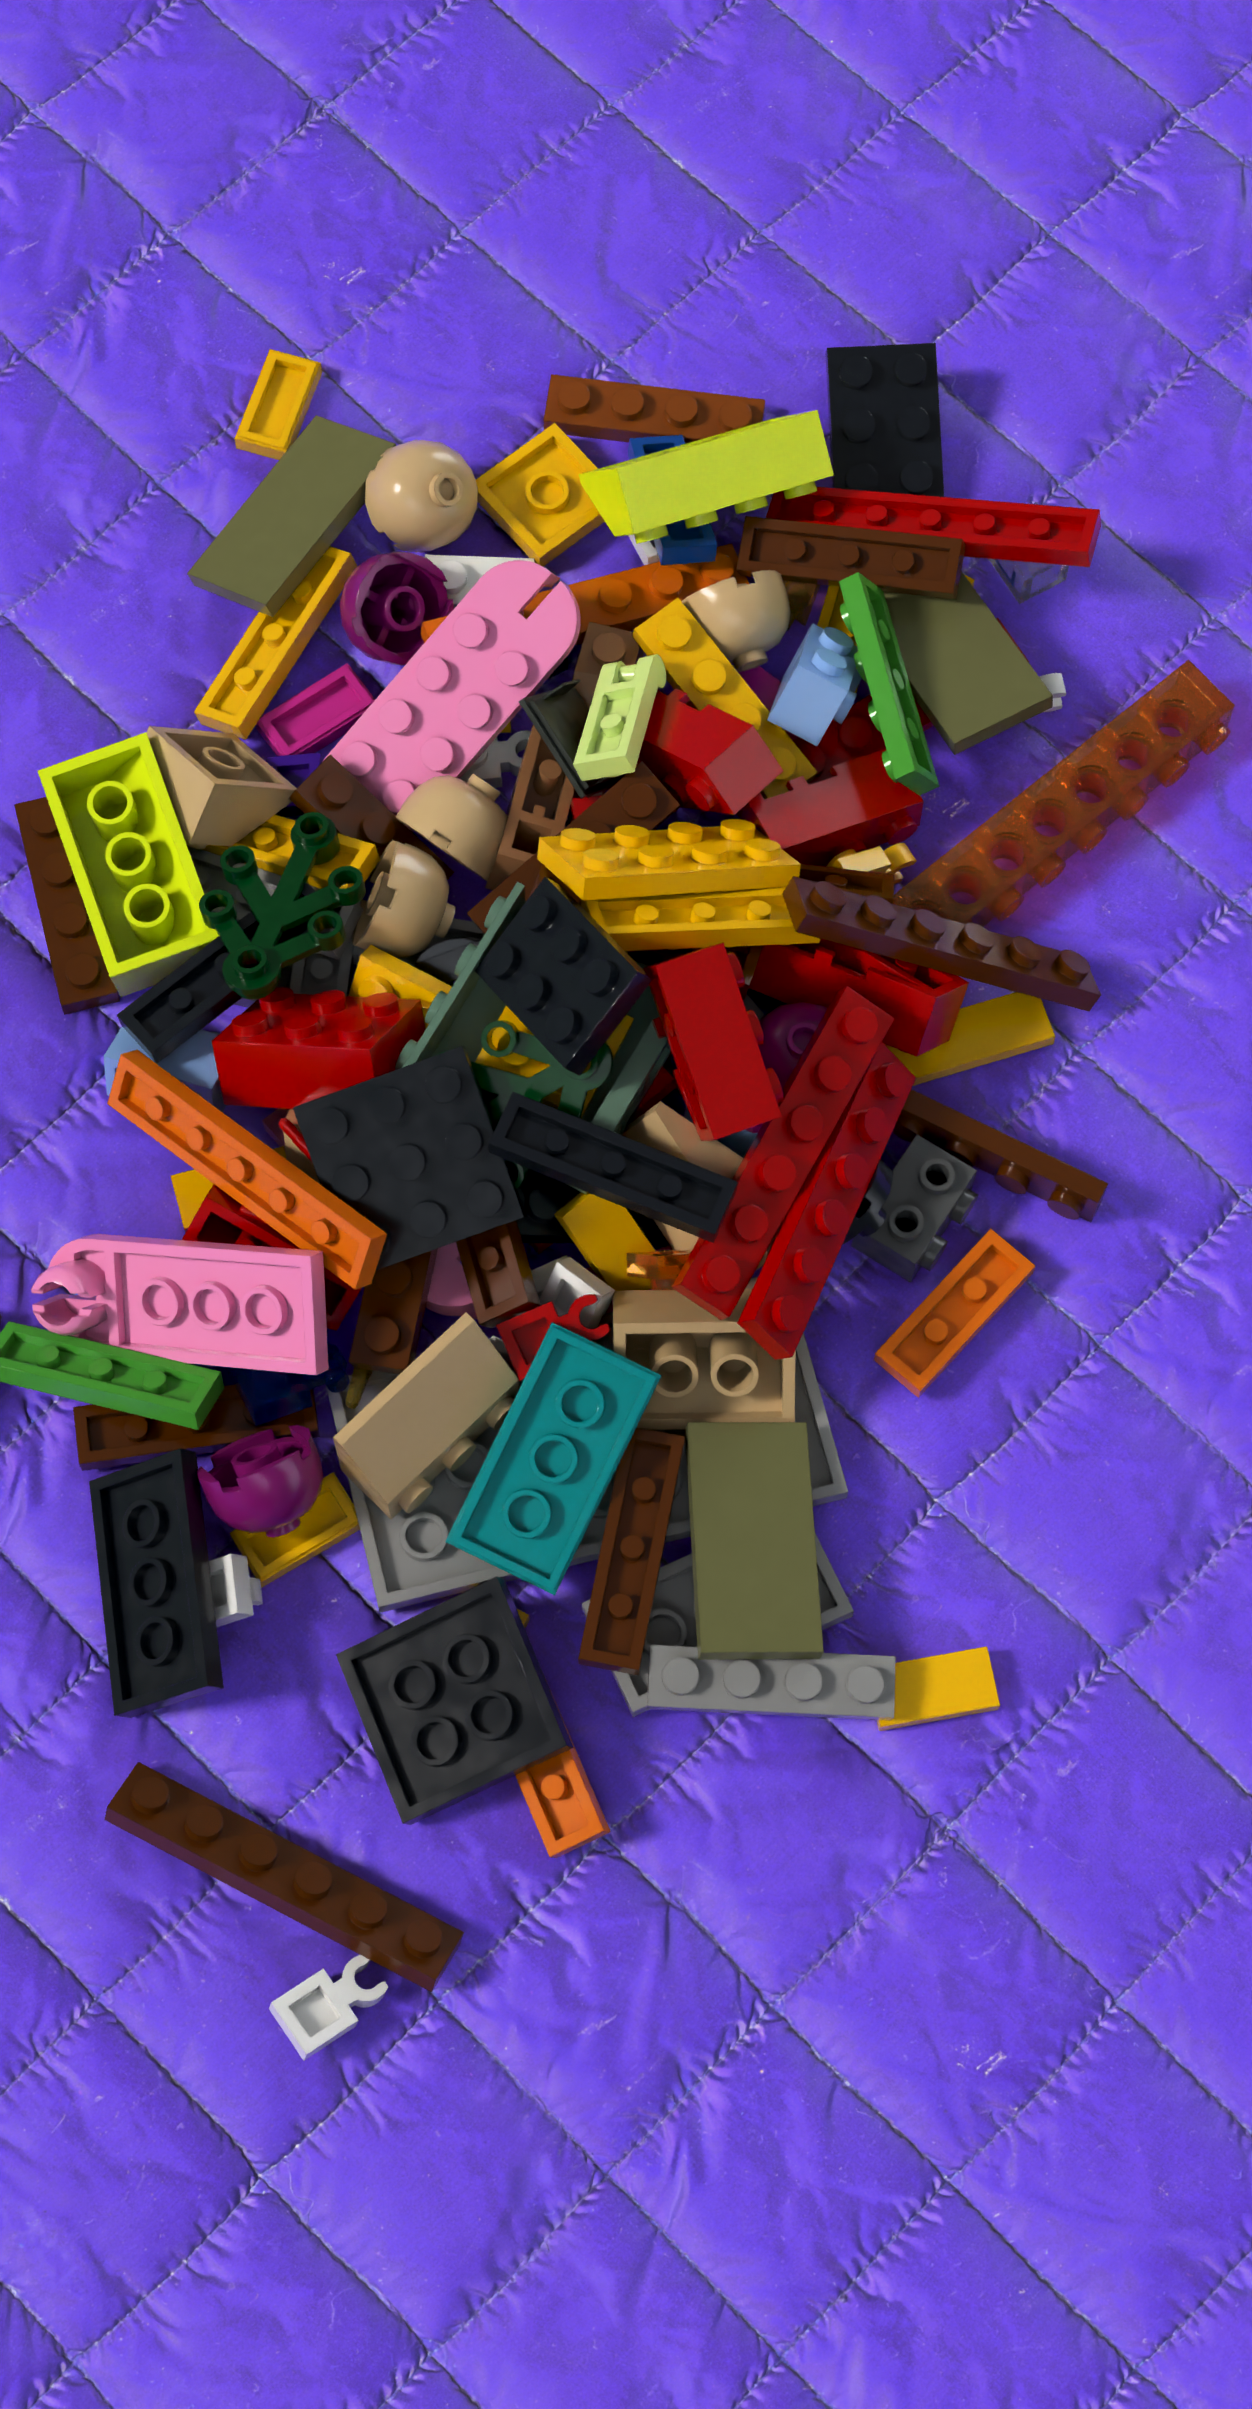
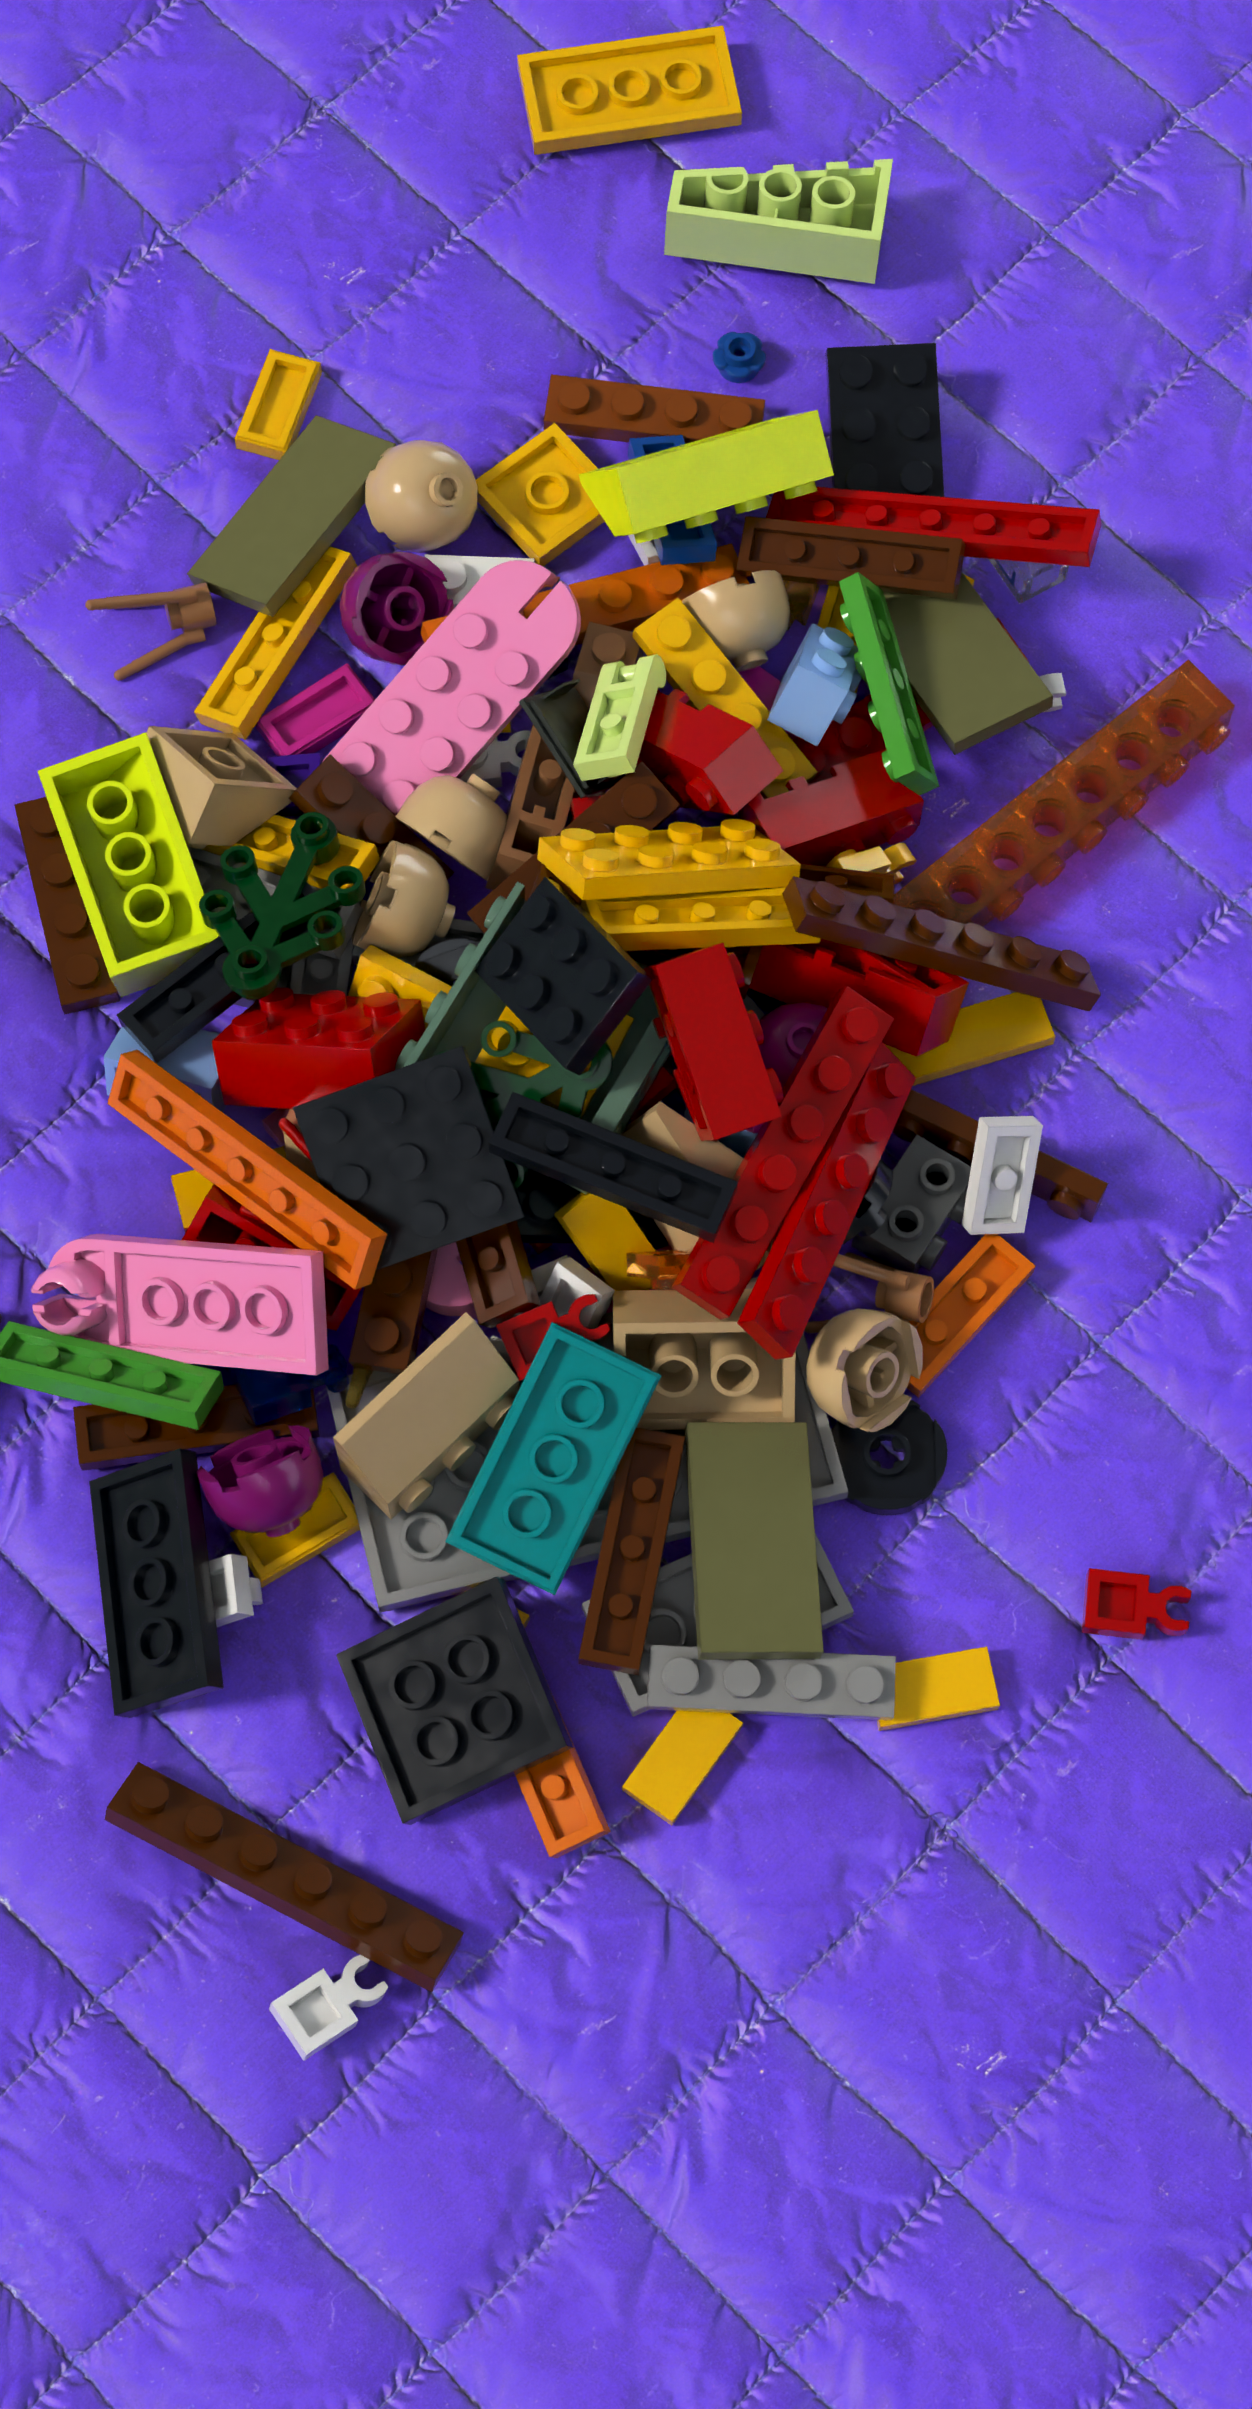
none -> medium nougat plant [85,582,216,681]
none -> yellow plate [517,25,742,155]
none -> yellow tile [622,1711,743,1826]
none -> yellowish green wedge [664,159,893,284]
none -> blue plate [713,332,766,383]
none -> medium nougat plant [805,1252,934,1333]
none -> tan cylinder [806,1308,923,1432]
none -> black plate [831,1400,947,1516]
none -> white plate [961,1116,1043,1235]
none -> red plate [1082,1568,1192,1640]

